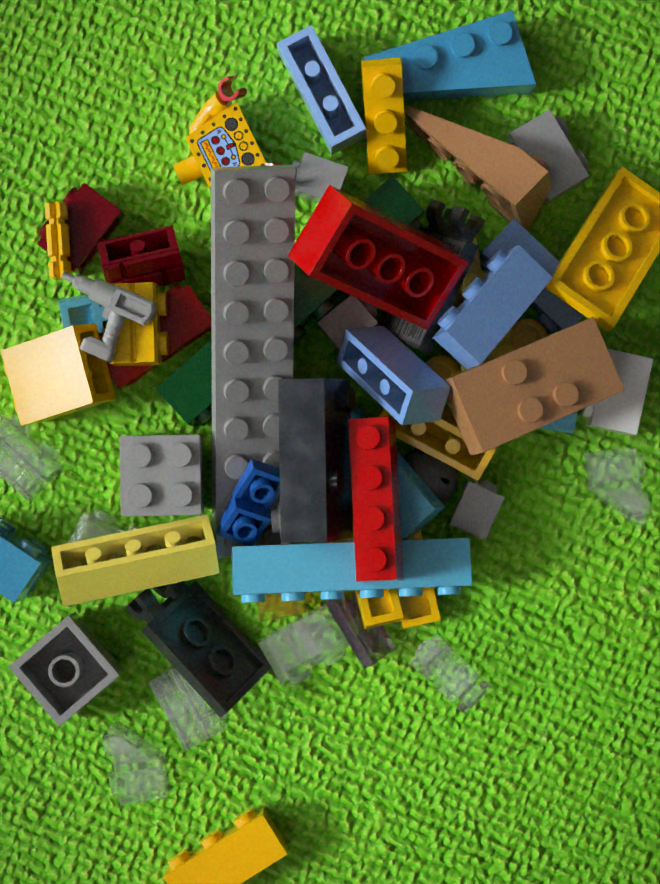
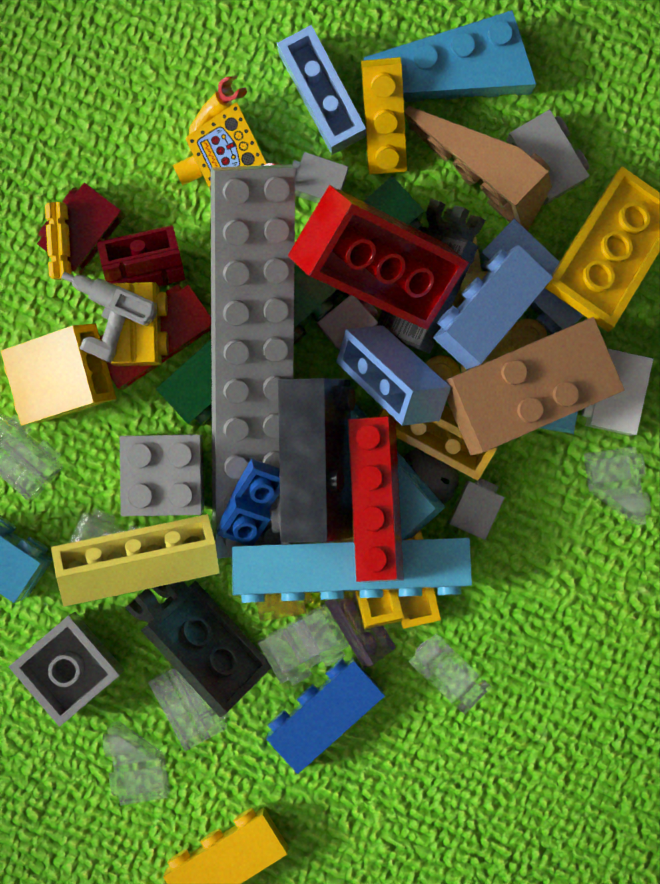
medium azure plate [58,294,108,334] -> none
none -> blue brick [266,657,385,774]

